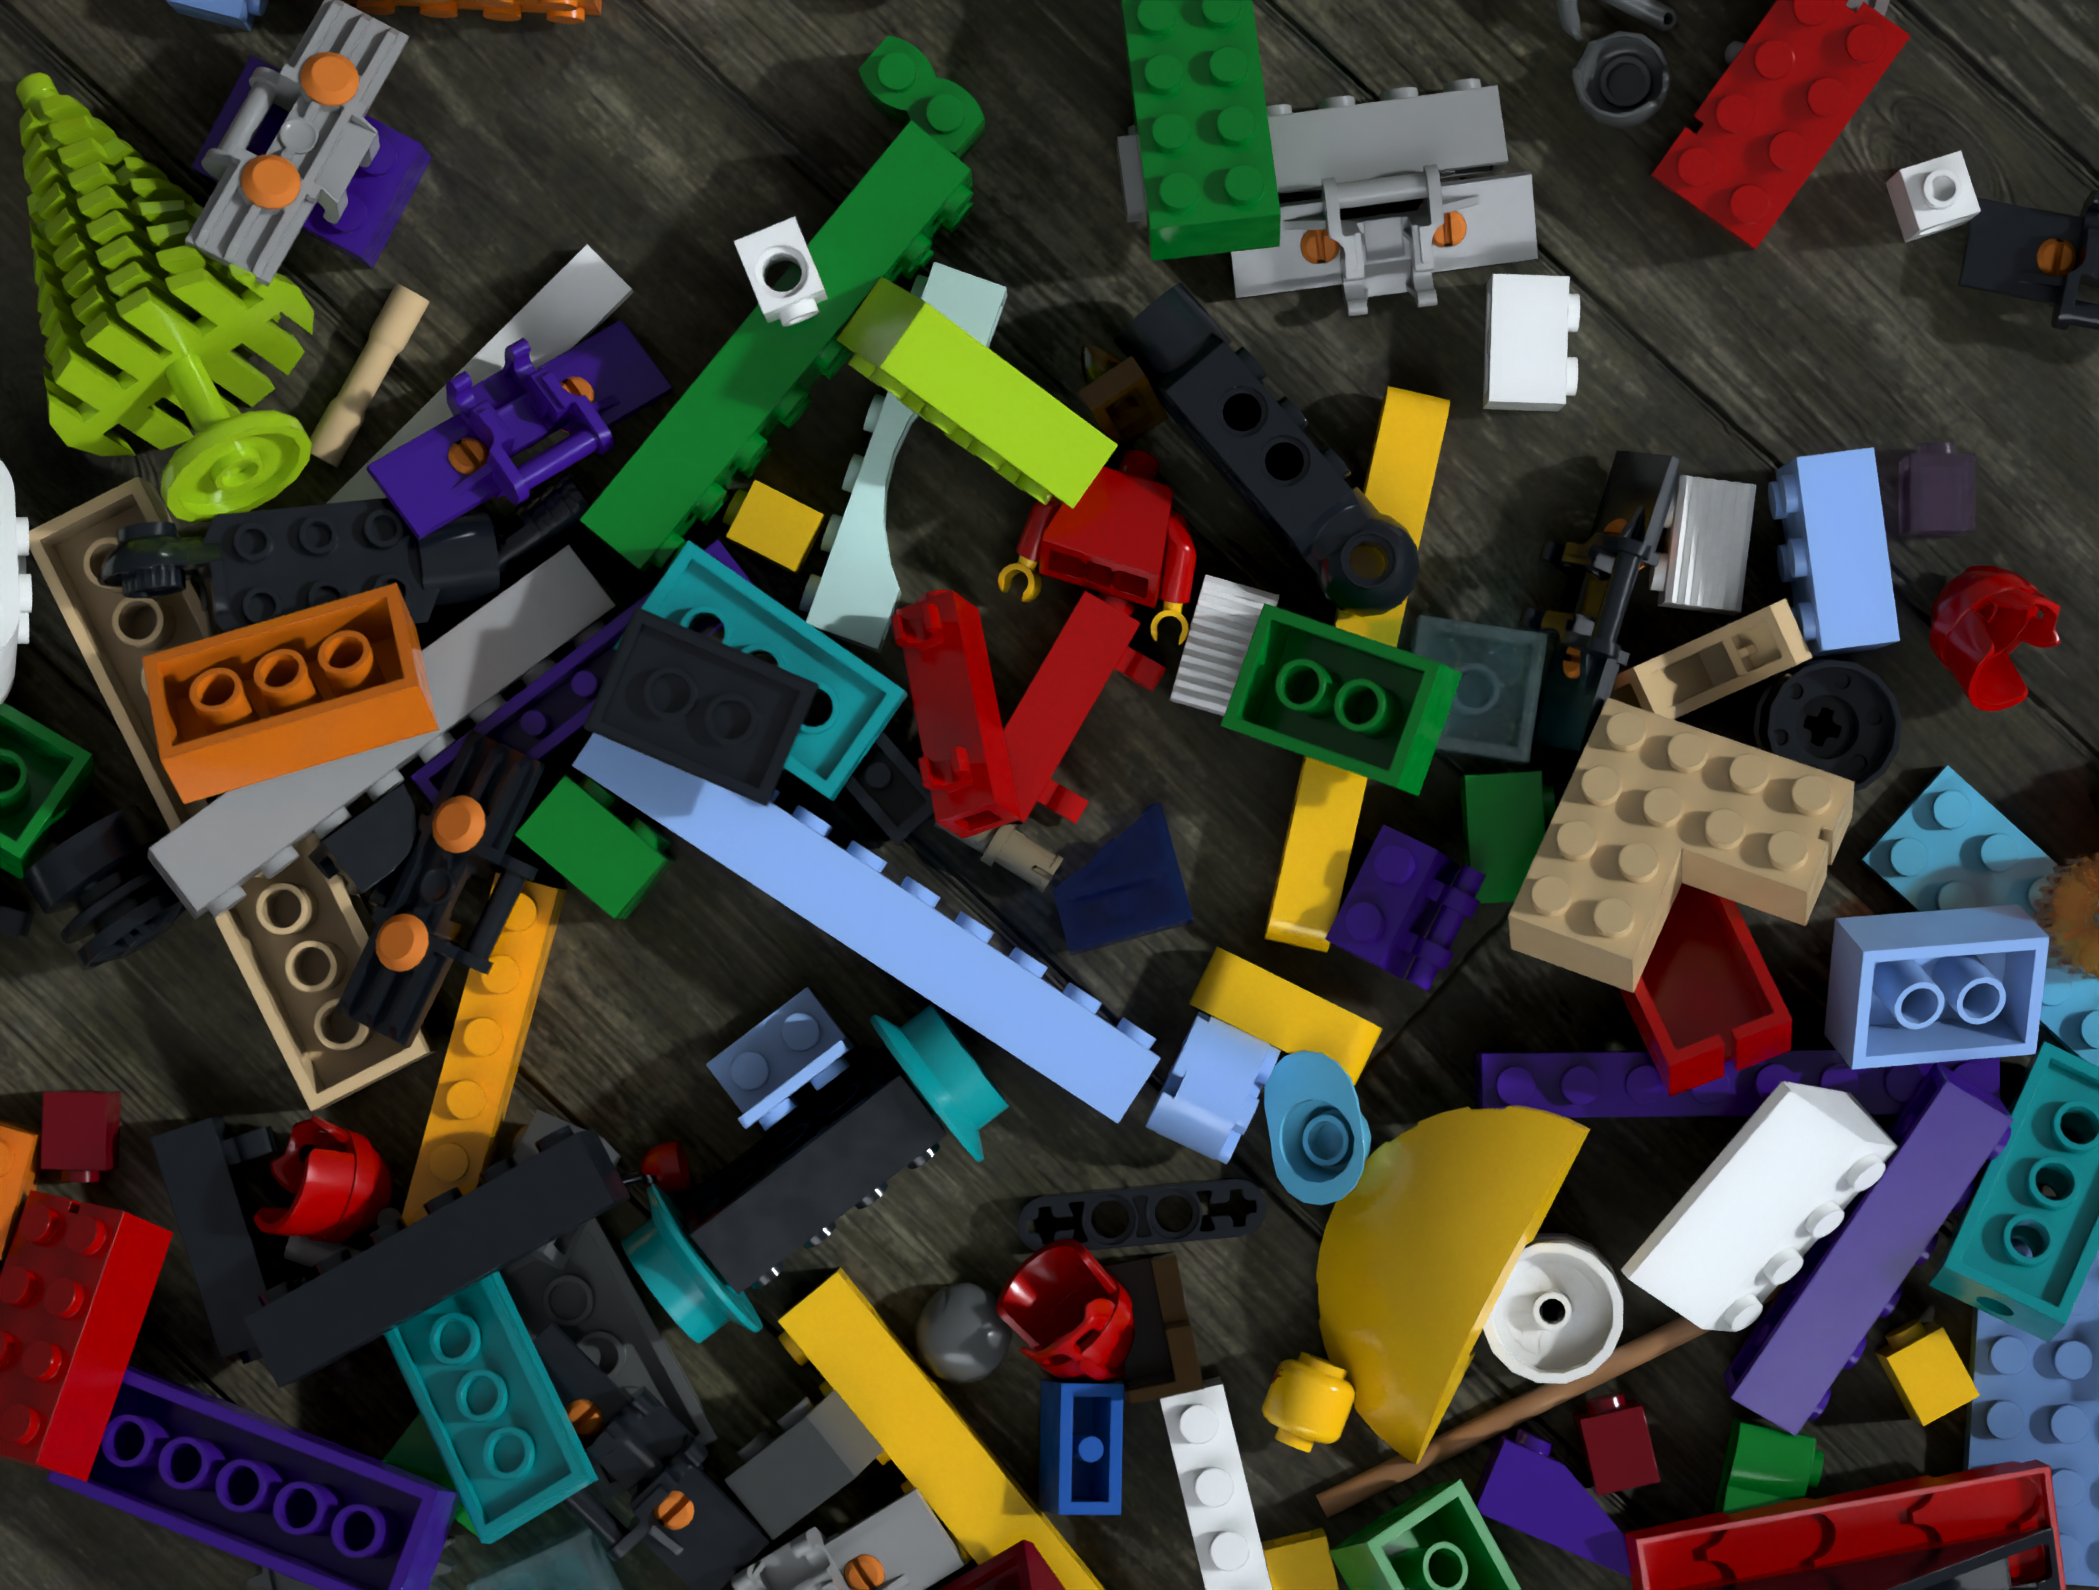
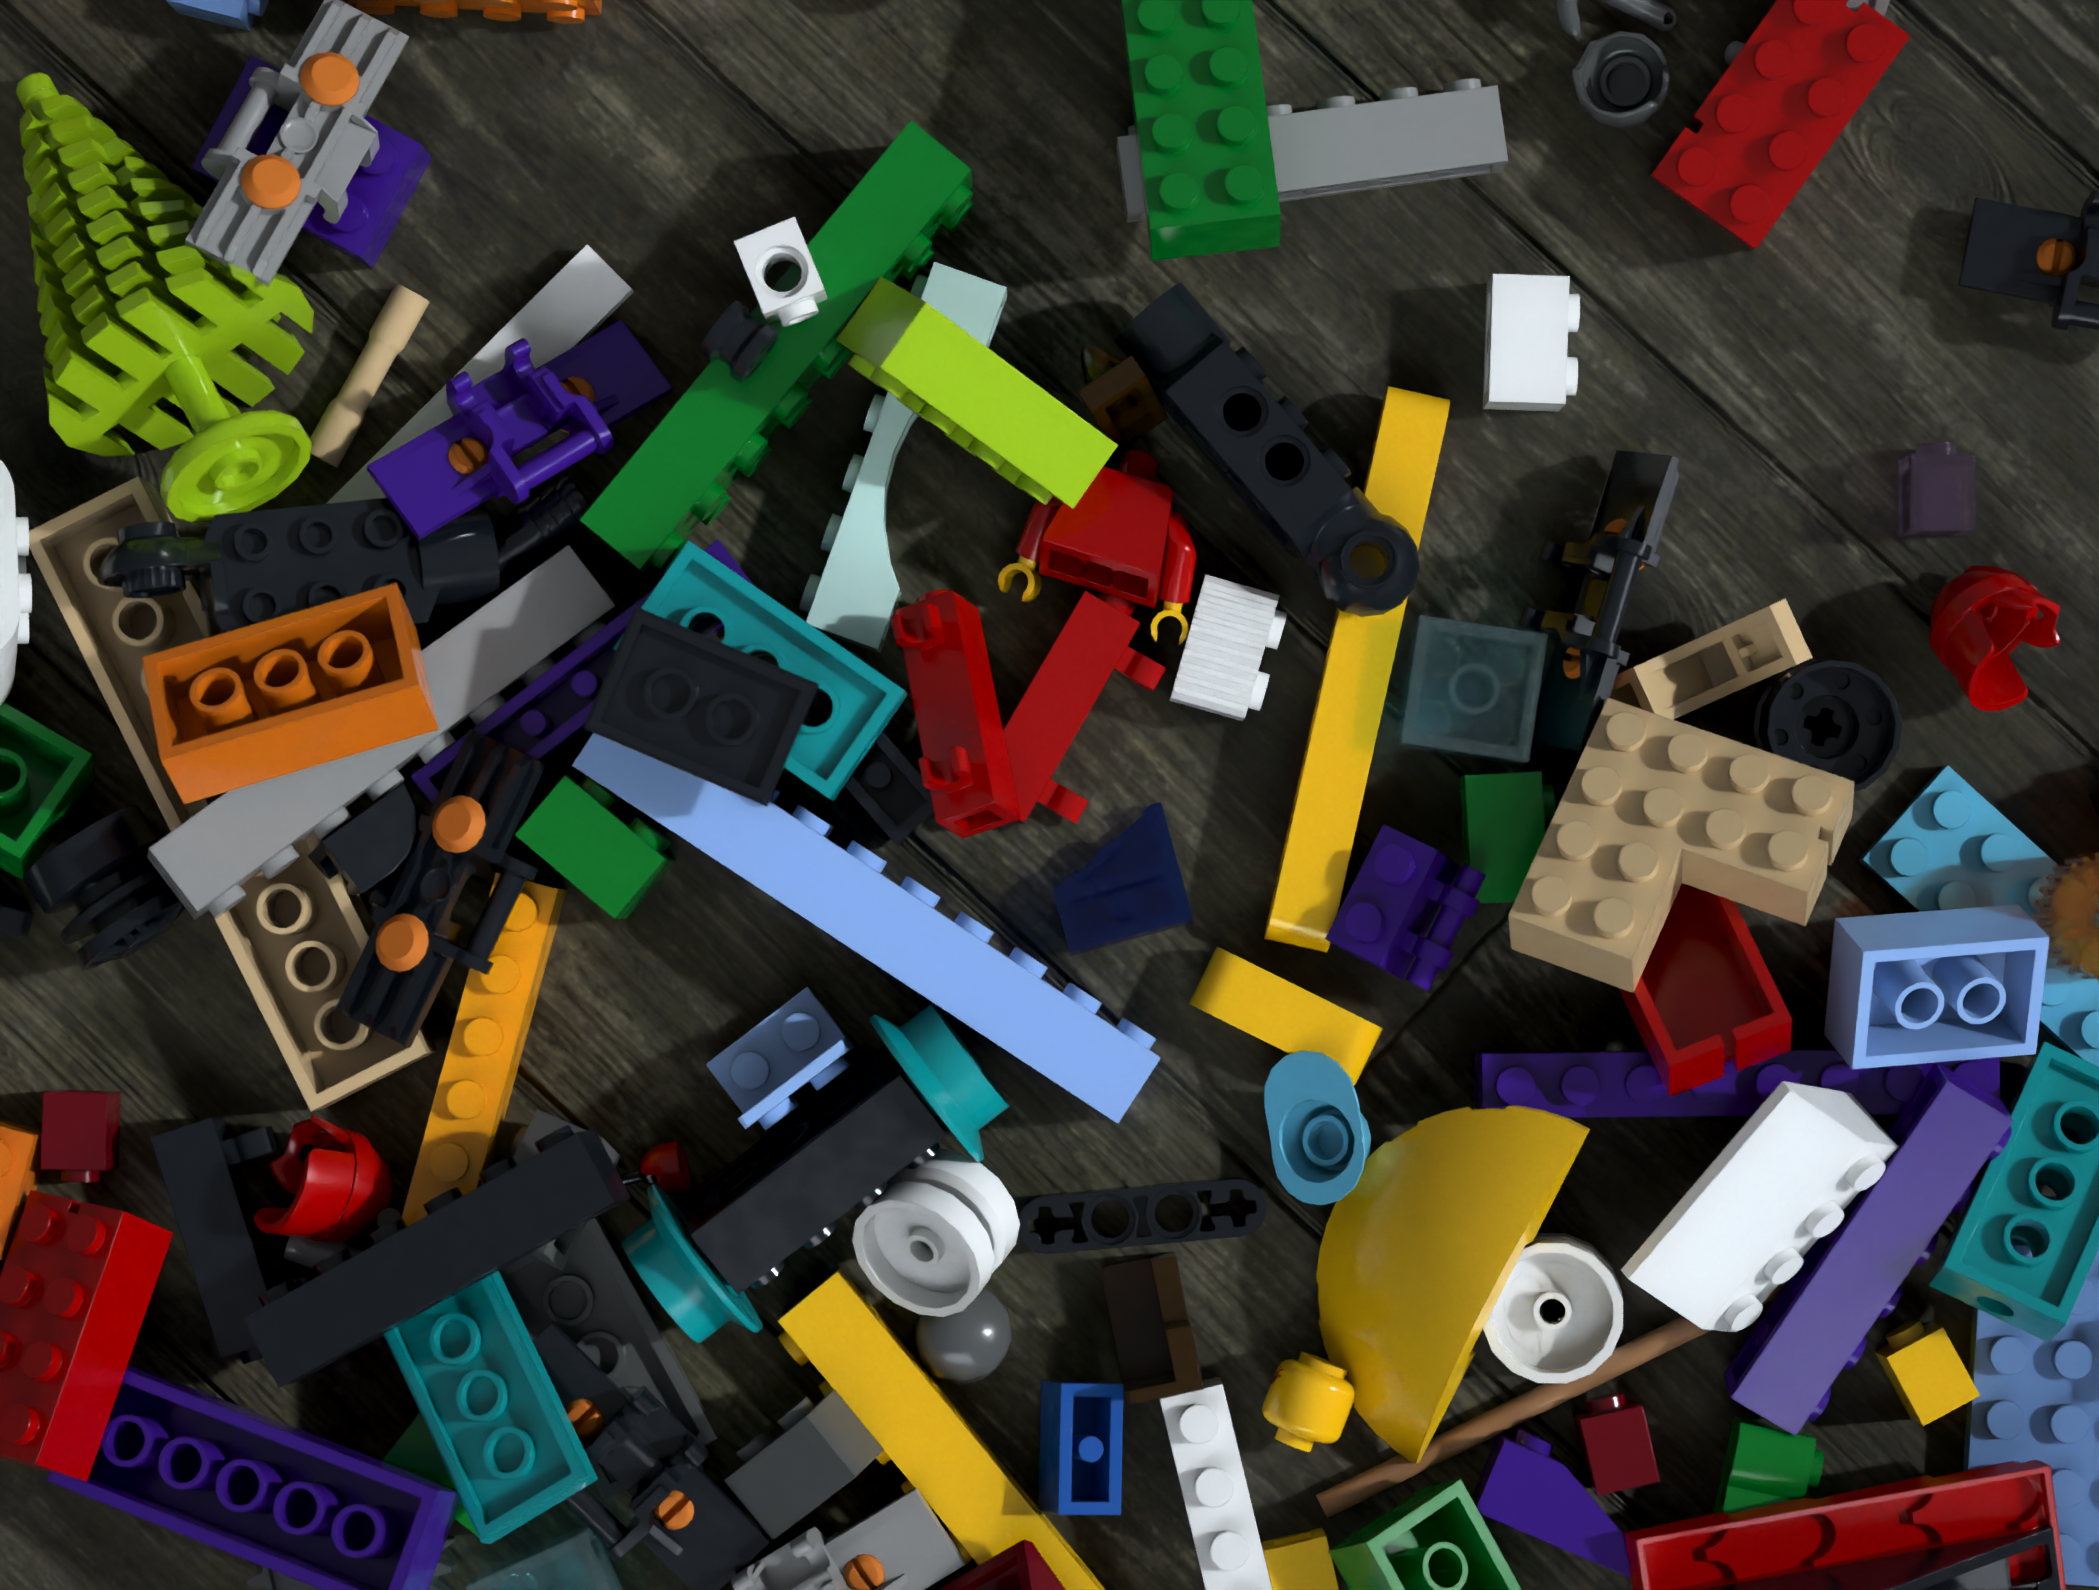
yellow brick [722,480,827,576] -> none
green brick [858,36,986,161] -> none
dark tan pin [934,822,1064,893] -> none
red helmet [996,1239,1135,1383] -> none
light blue brick [1145,1012,1281,1164] -> none
green brick [1220,603,1462,796] -> none
light grey piece [1230,164,1538,317] -> none
white brick [1649,475,1757,616] -> none
light blue brick [1768,447,1900,657] -> none
white brick [1886,151,1981,243] -> none
none -> black wheel [699,300,780,384]
none -> white wheel [852,1149,1020,1317]

